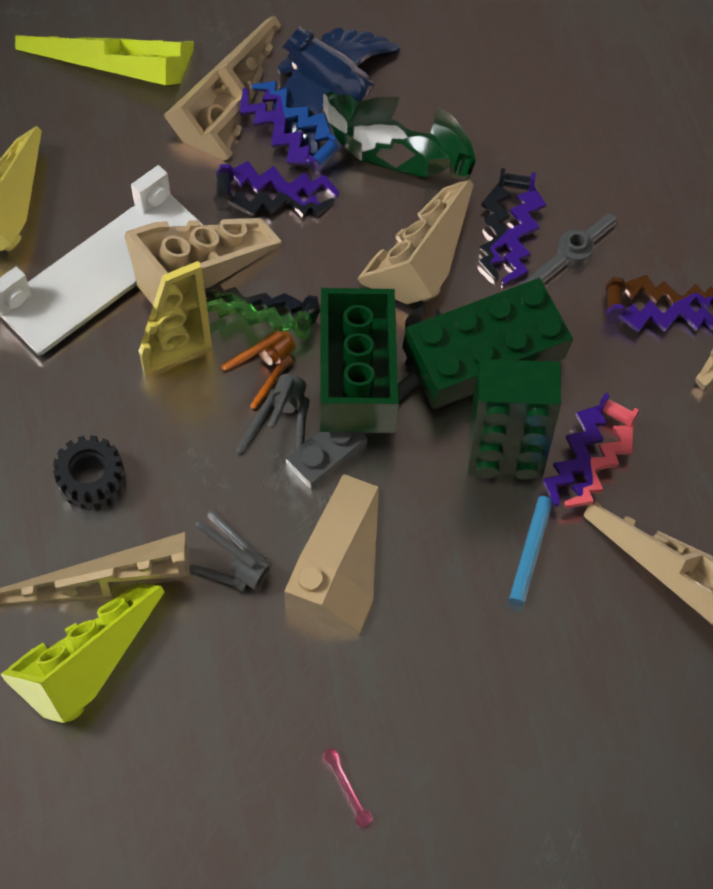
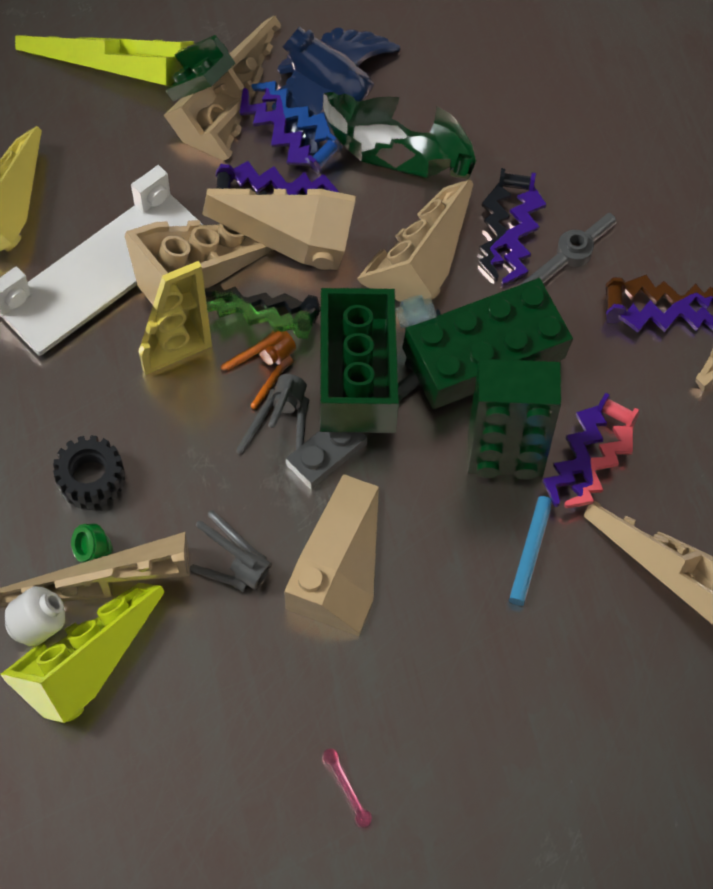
none -> white head [5,586,65,646]
none -> green tile [71,524,113,563]
none -> dark green bracket [165,35,236,101]
none -> tan wedge [202,189,356,271]
none -> clear light blue plate [395,295,437,328]

